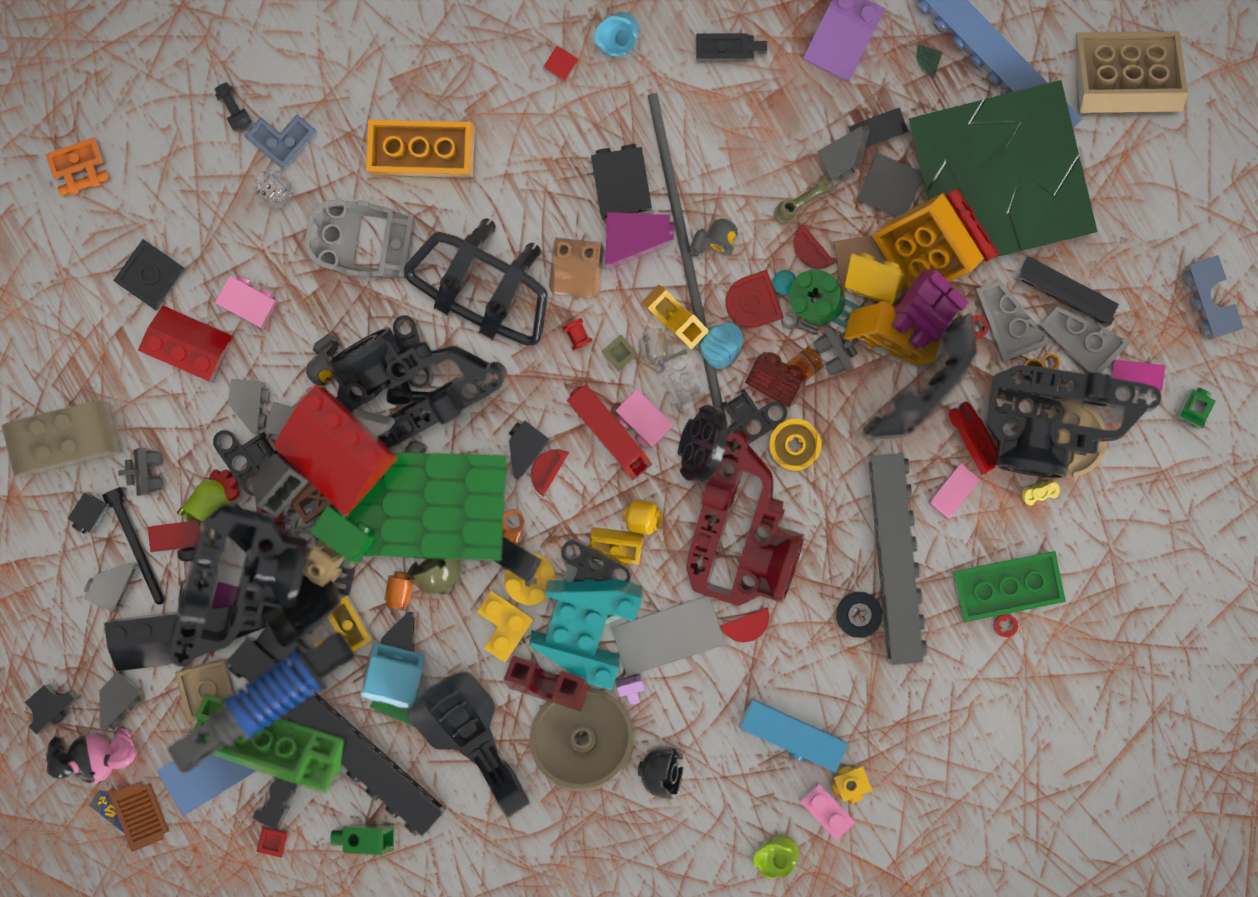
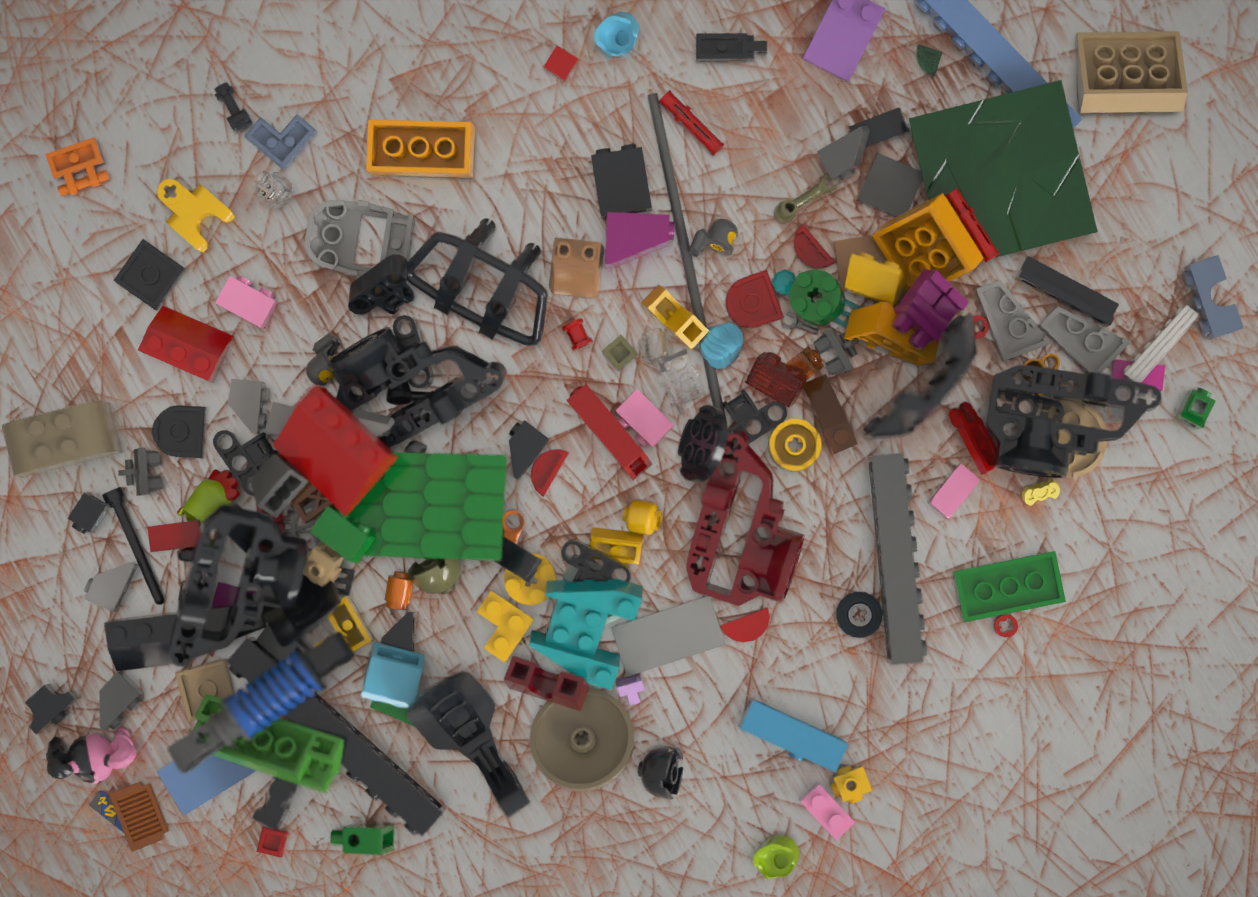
none -> black tile [152,405,207,459]
none -> yellow piece [157,179,235,253]
none -> black piece [348,254,414,315]
none -> red pin [659,90,725,156]
none -> reddish brown slope [802,374,858,455]
none -> white piece [1123,305,1199,383]

